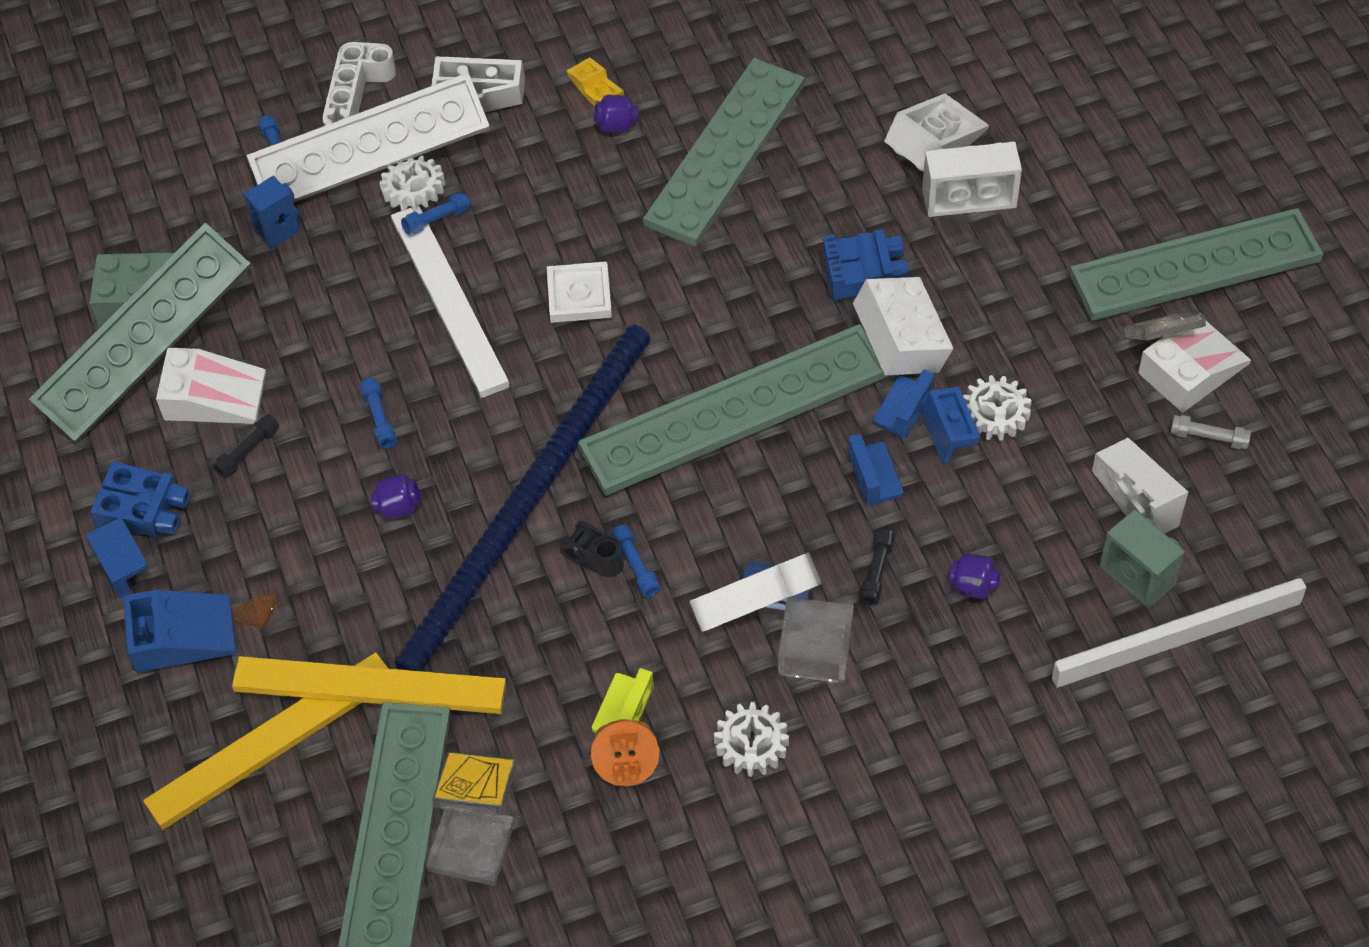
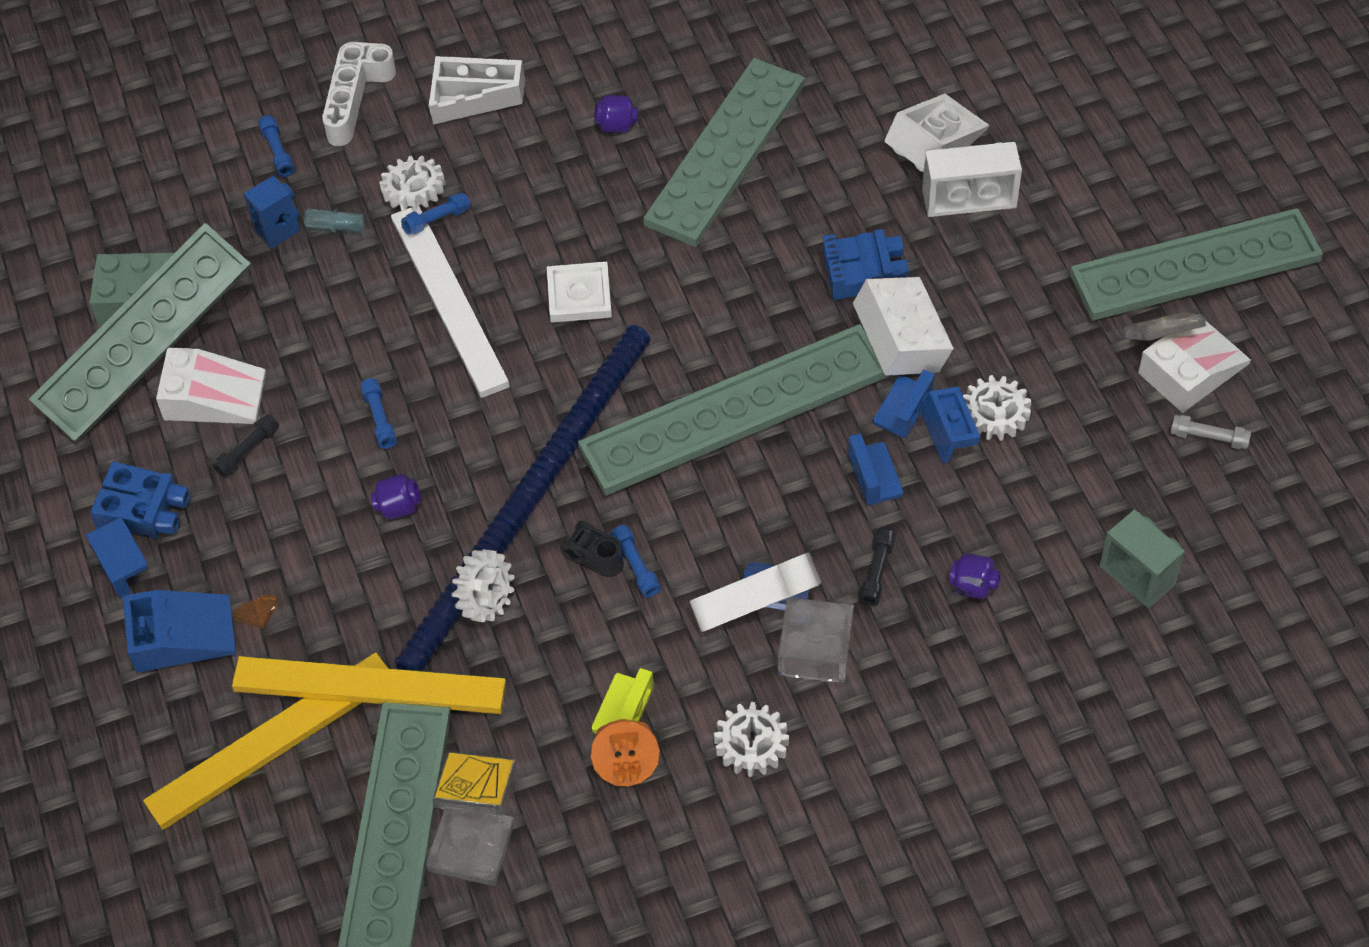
white plate [247,73,490,203] -> none
yellow slope [566,57,625,106] -> none
white tile [1052,578,1307,688] -> none
white wedge [1092,438,1188,534] -> none
none -> clear light blue axle [304,208,365,233]
none -> white gear [452,549,515,622]

